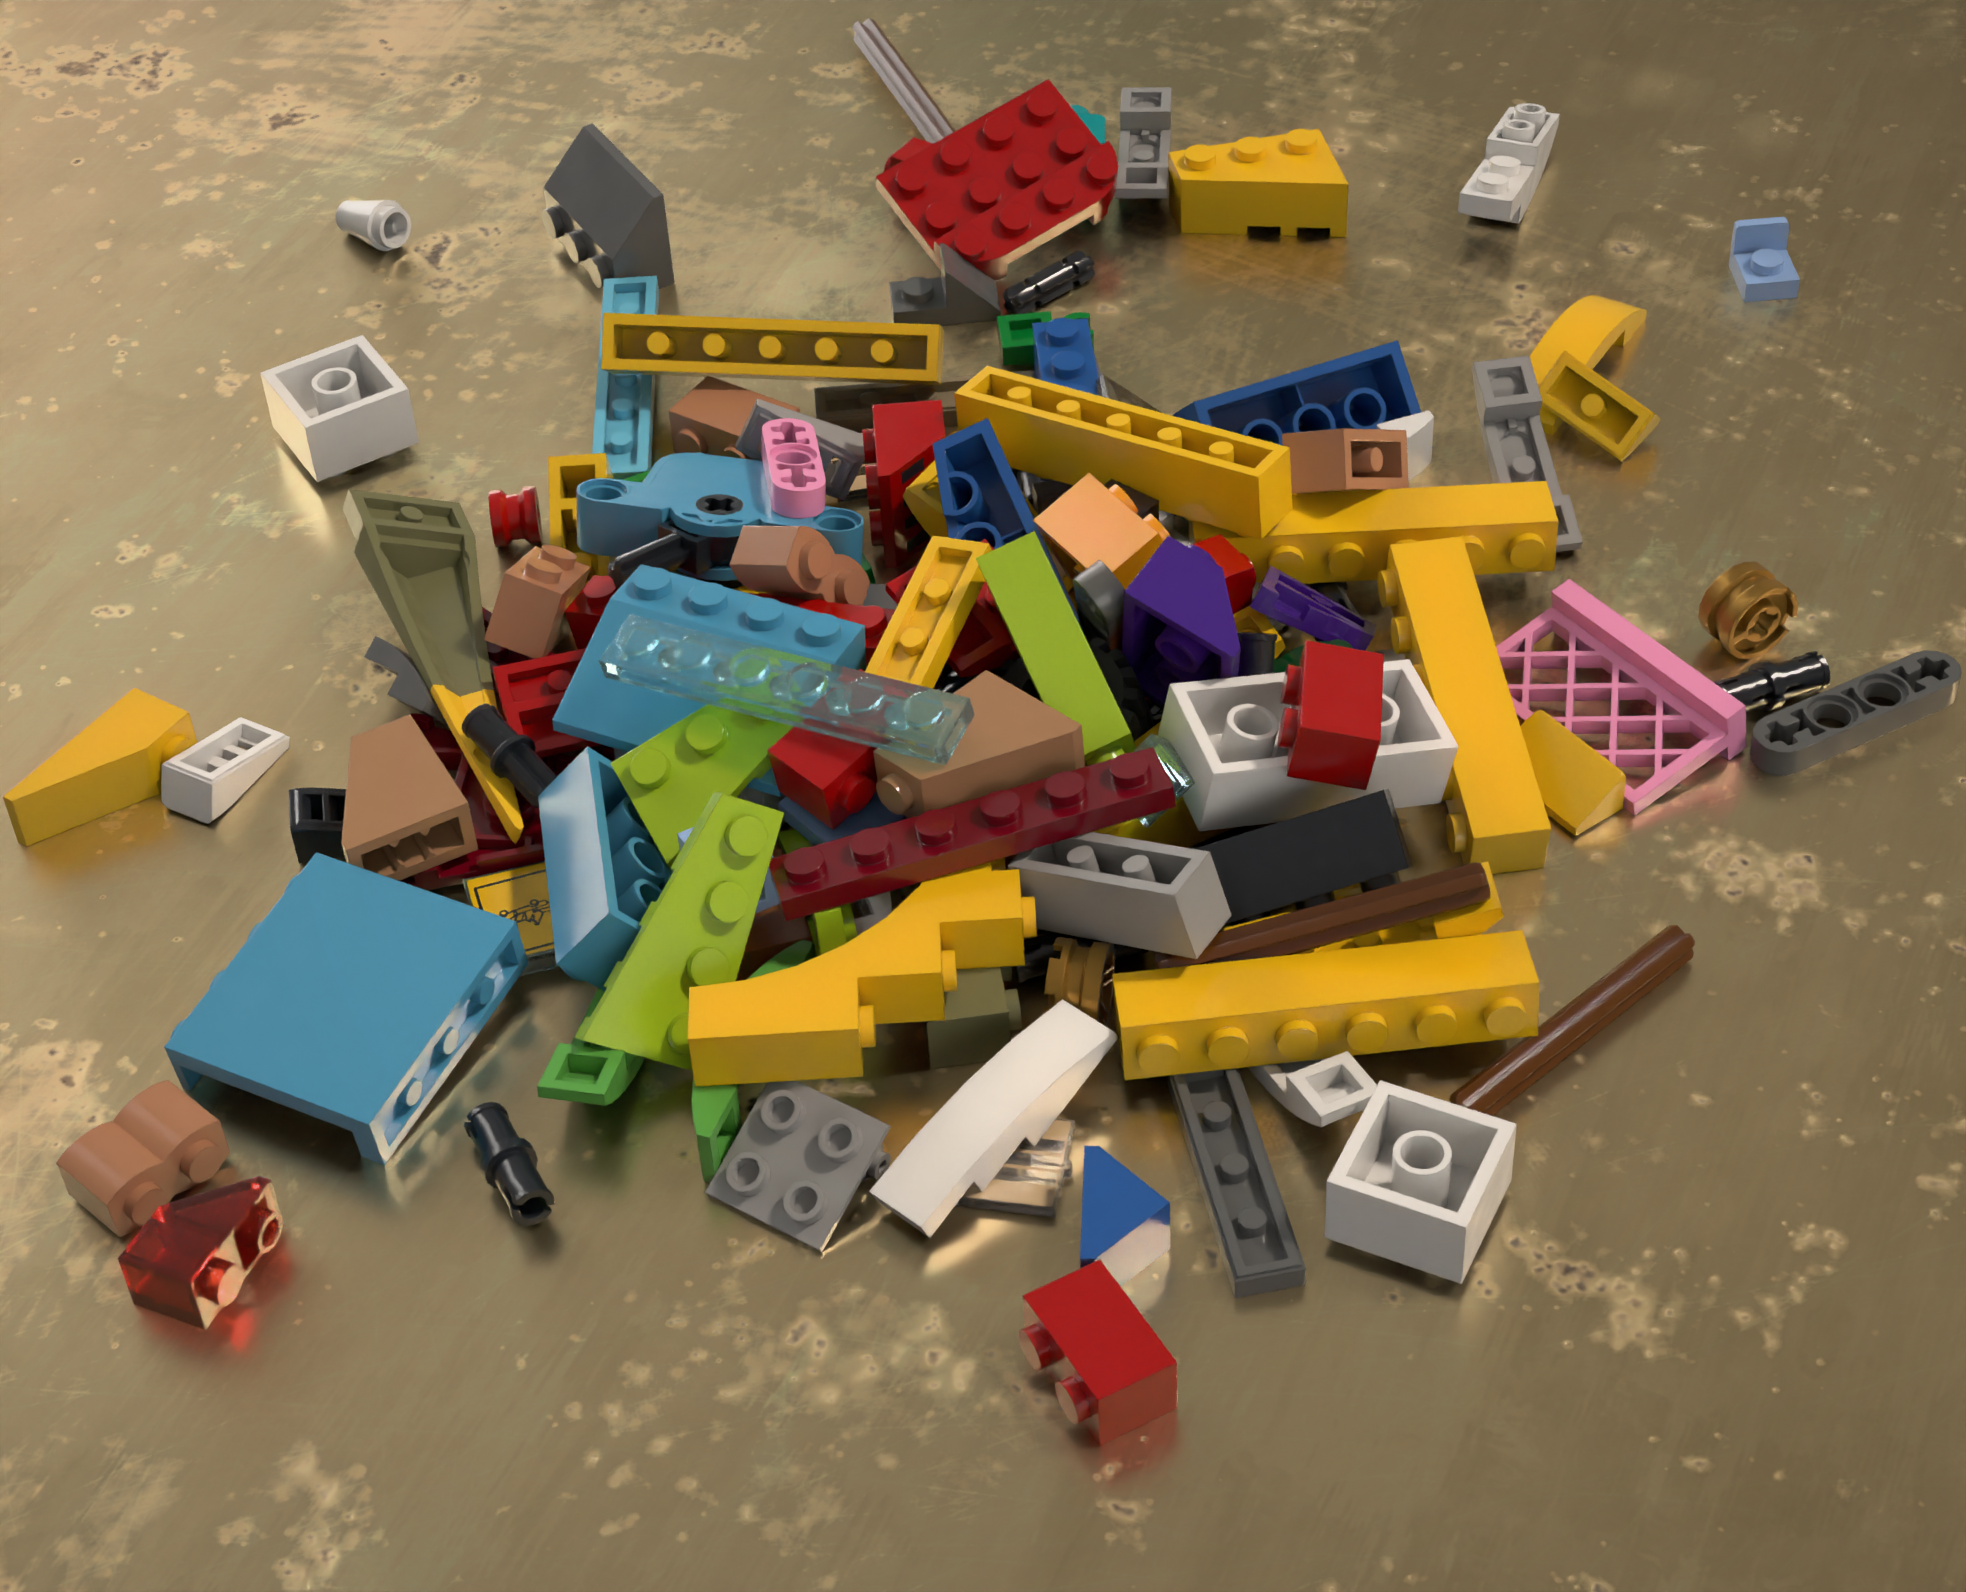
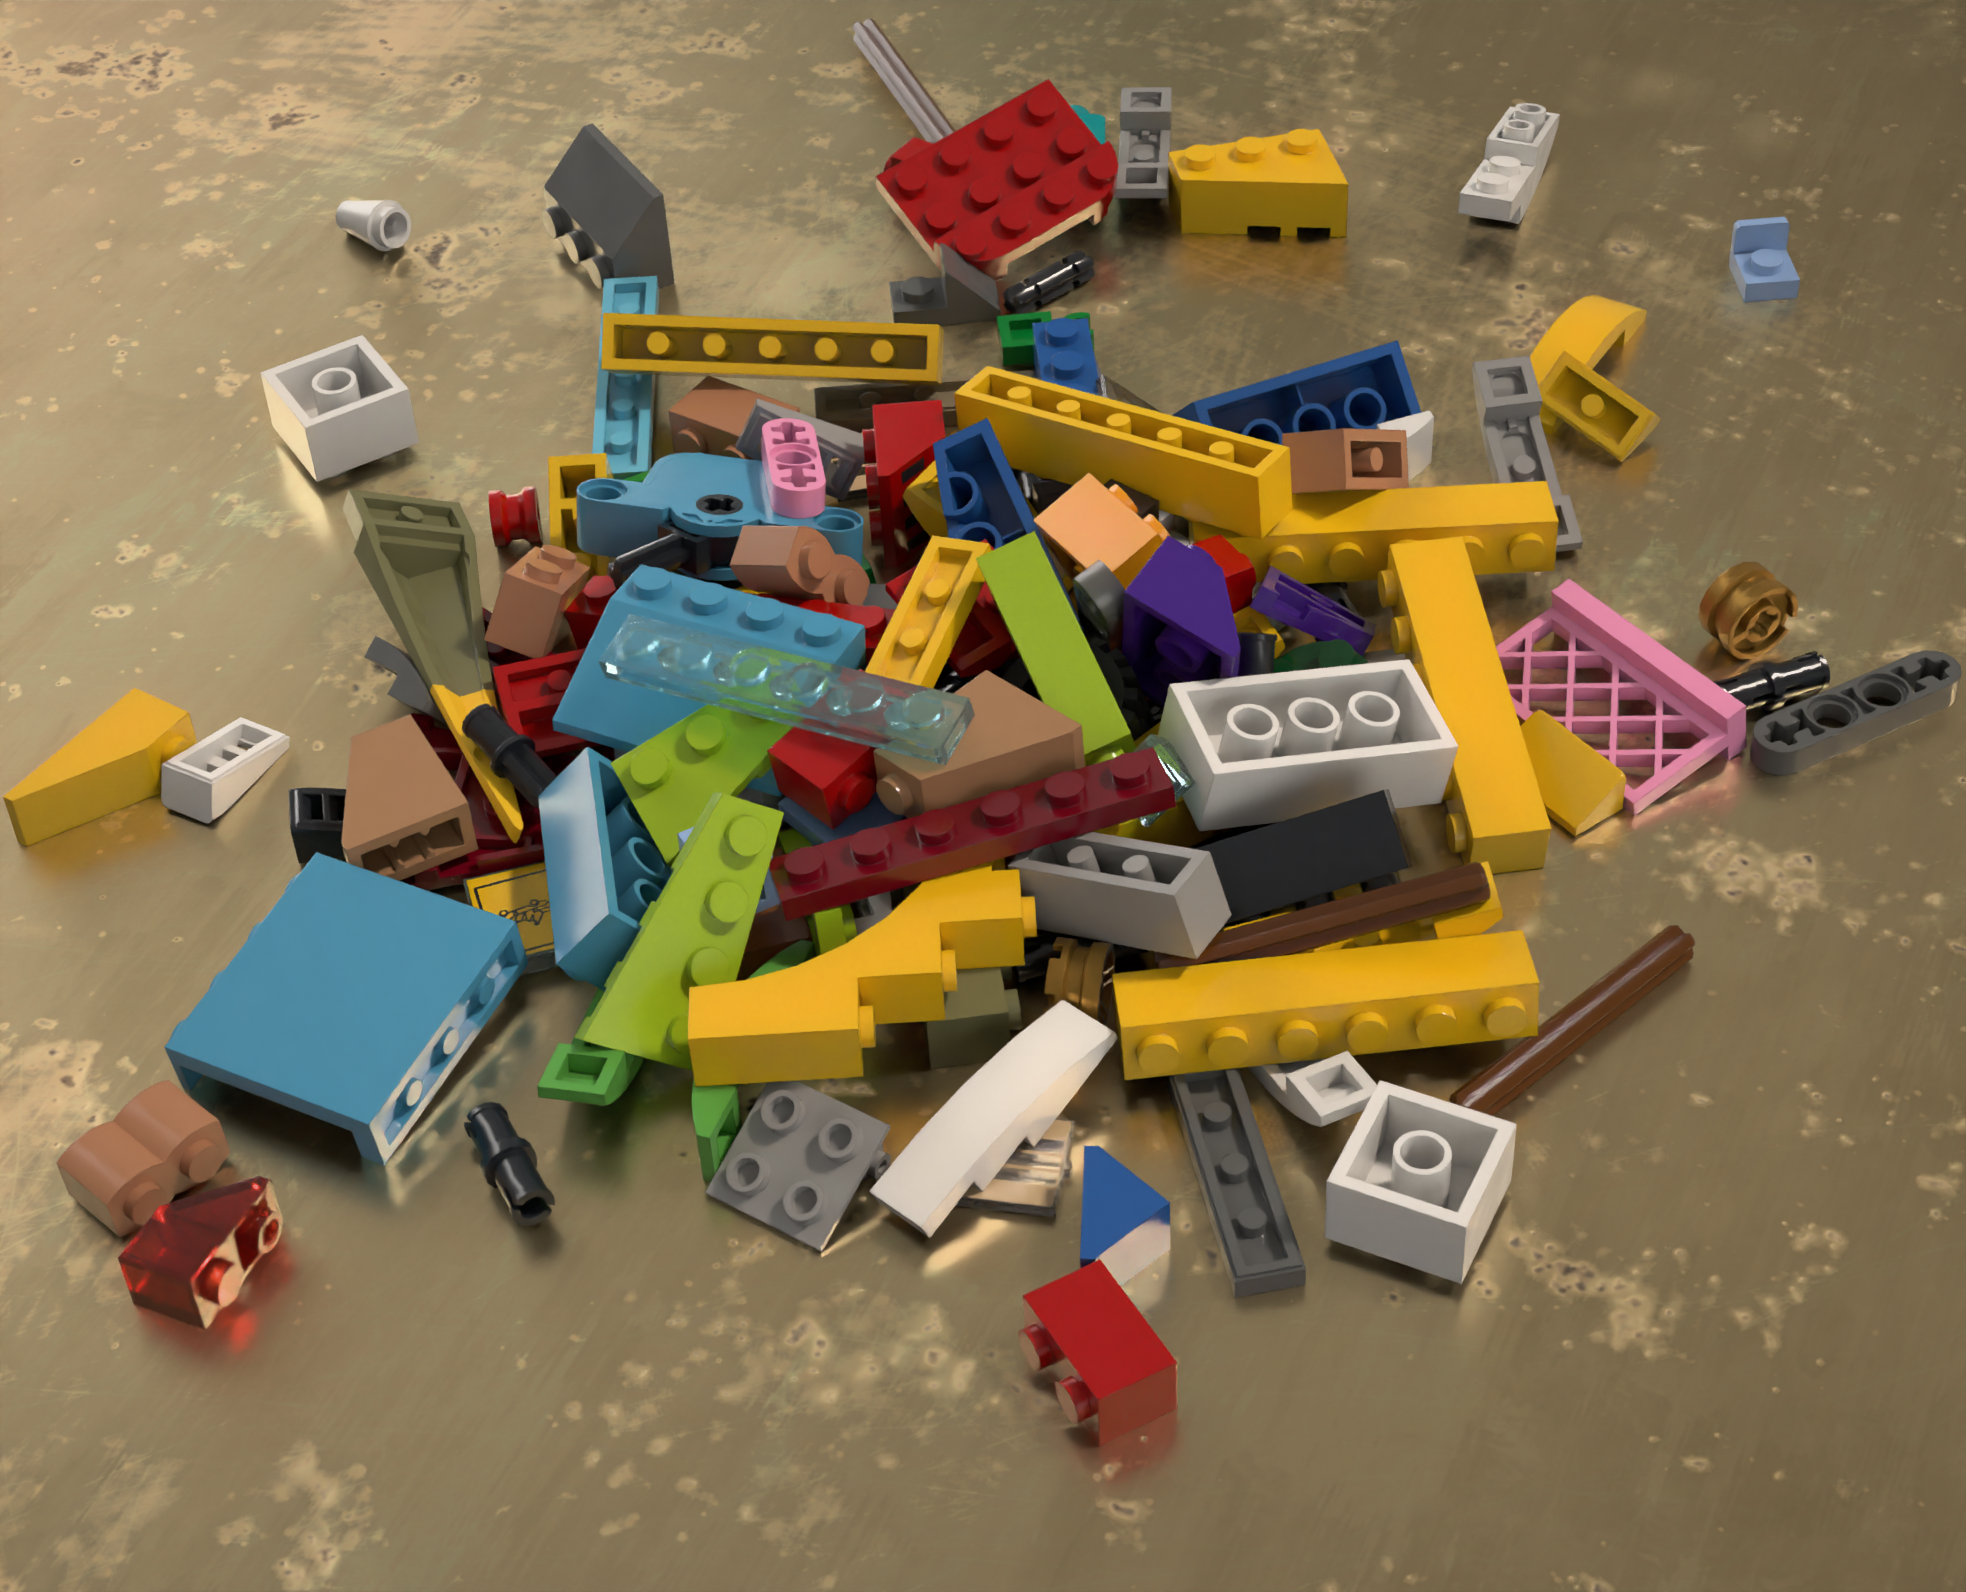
red brick [1277,640,1384,790] -> none

